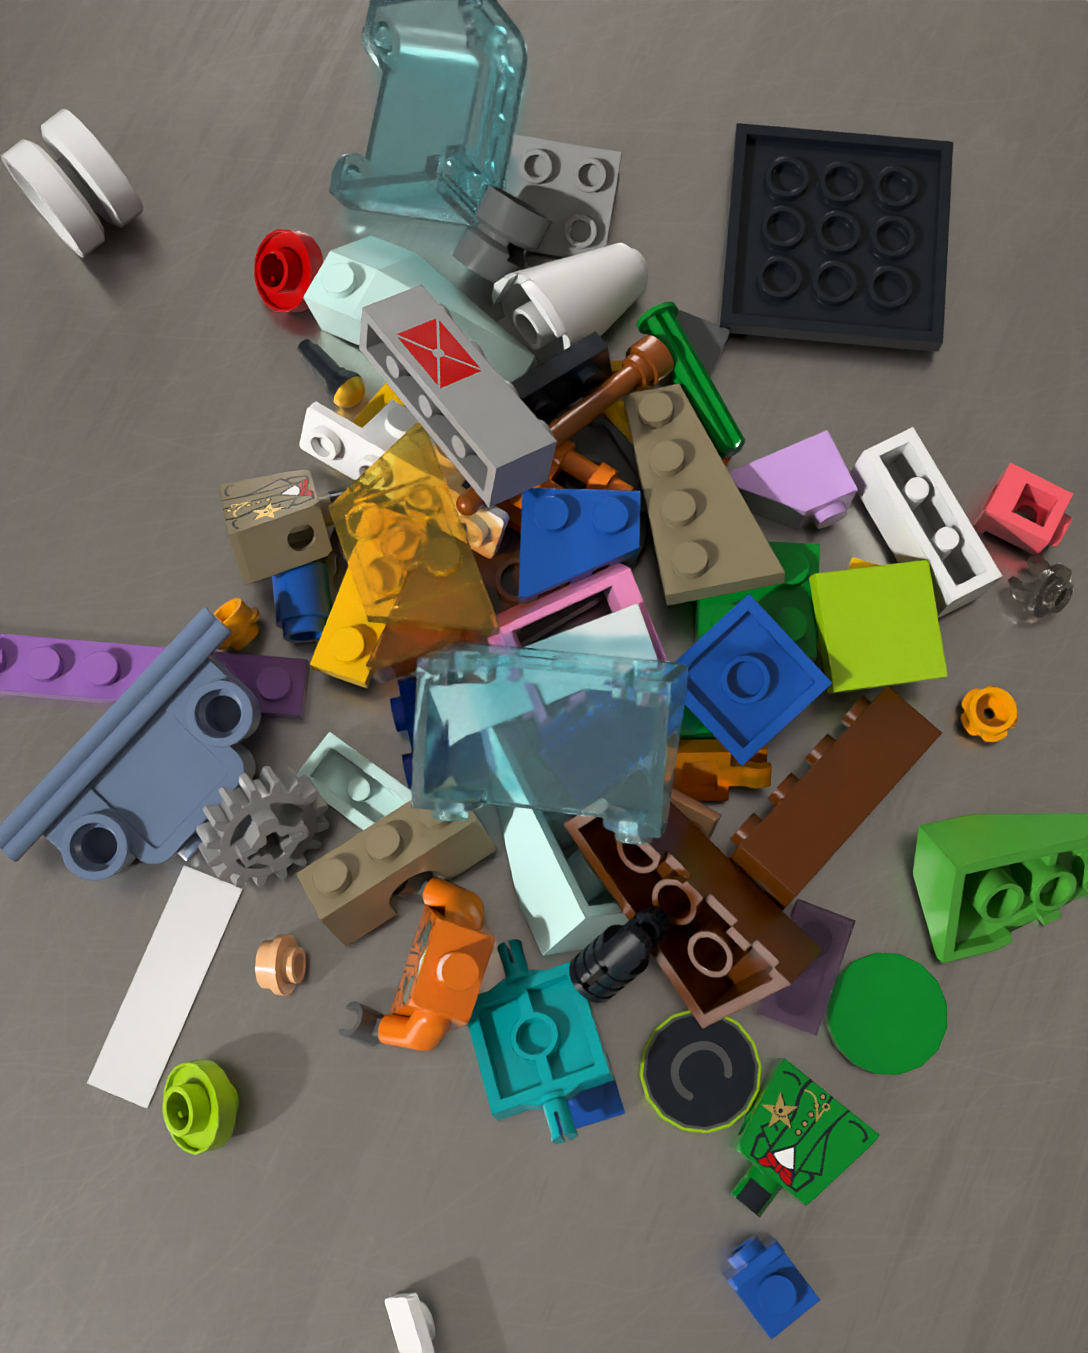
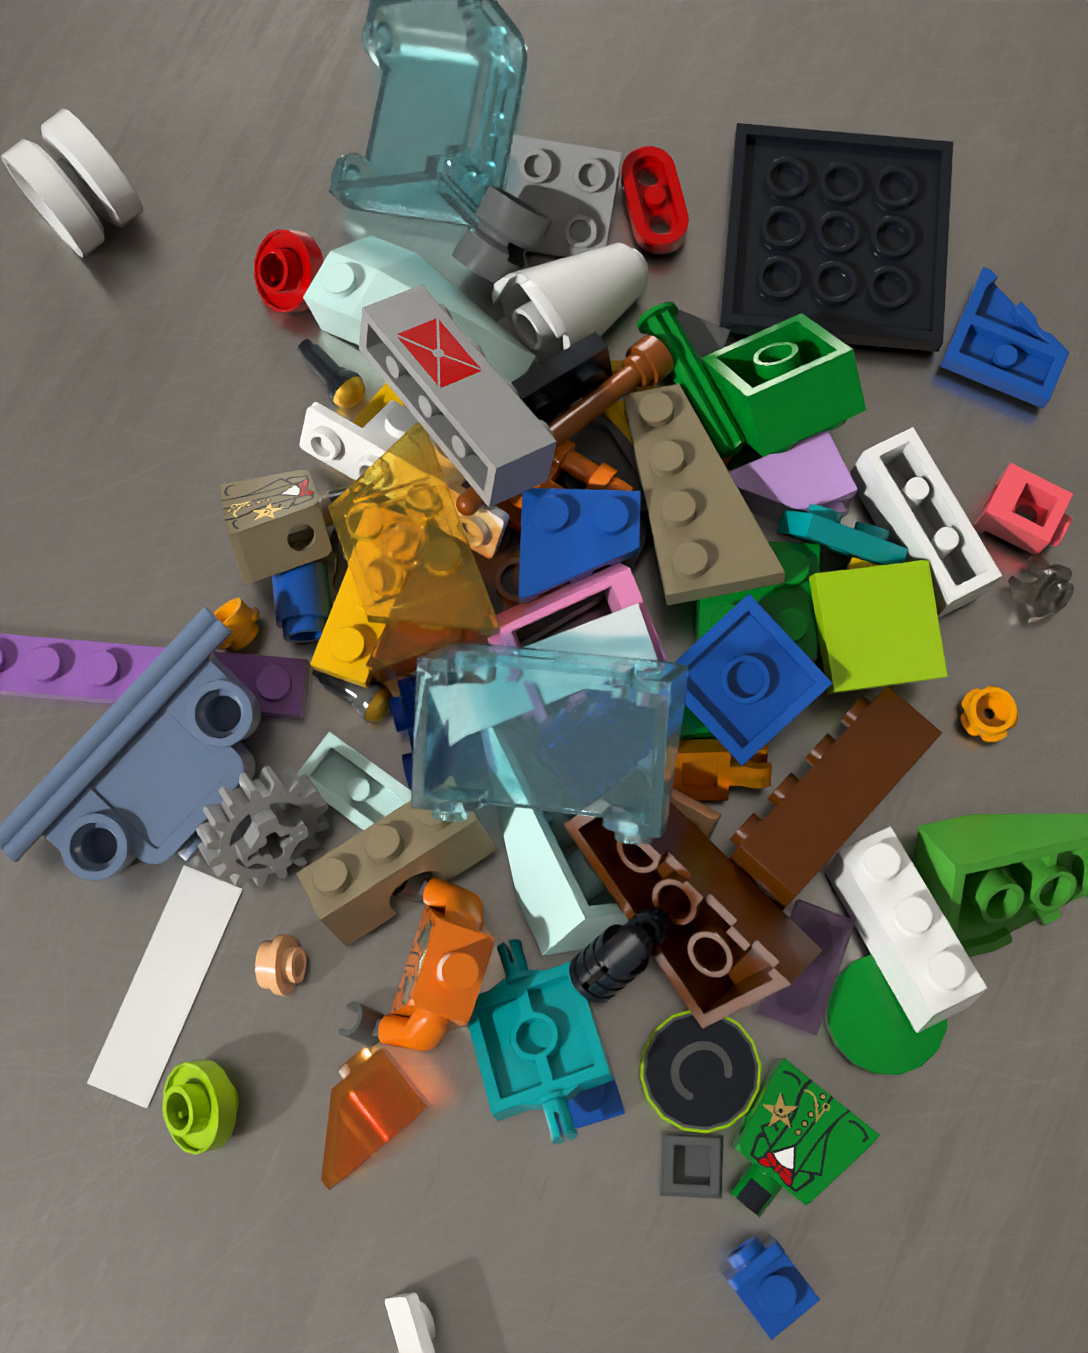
none -> dark grey piece [312,670,394,722]
none -> clear orange slope [321,1047,432,1190]
none -> red plate [621,146,689,254]
none -> dark grey tile [659,1131,724,1199]
none -> green brick [702,313,867,457]
none -> teal plate [777,504,908,565]
none -> white brick [826,826,987,1033]
none -> blue wing [940,267,1069,409]

